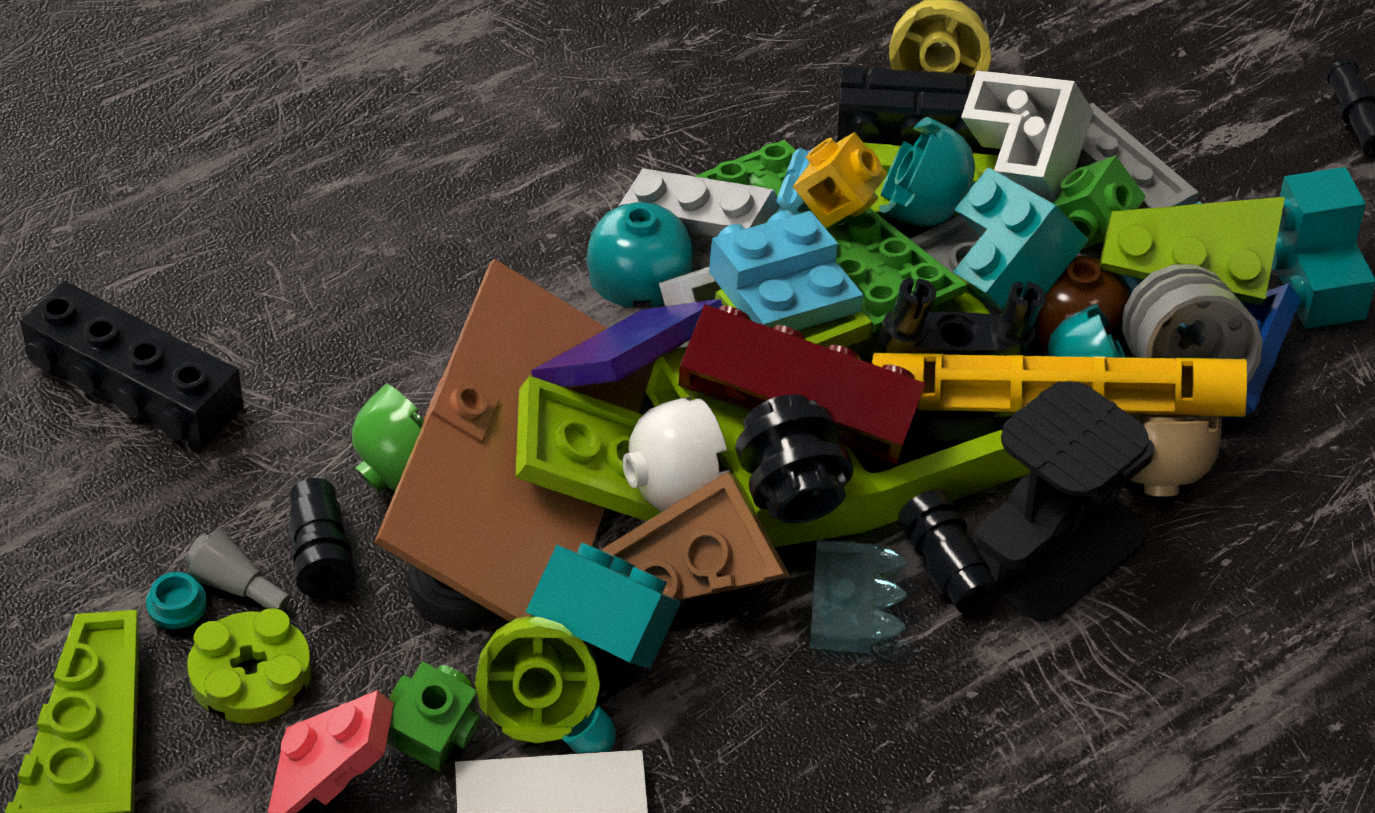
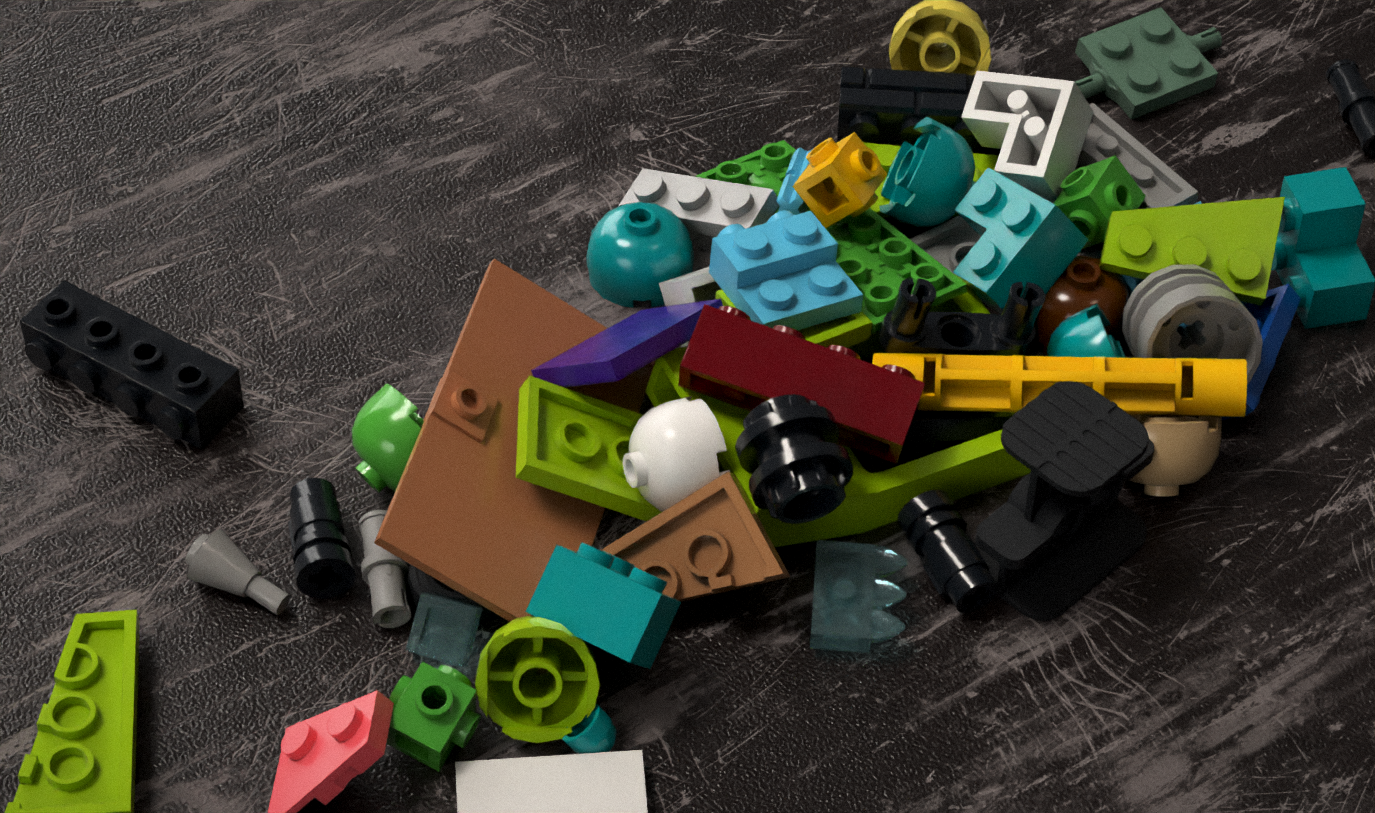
teal plate [146,572,207,629] -> none
lime plate [187,608,312,724] -> none
none -> light grey pin [358,510,411,628]
none -> clear light blue tile [405,592,483,667]
none -> sand green plate [1075,7,1222,120]

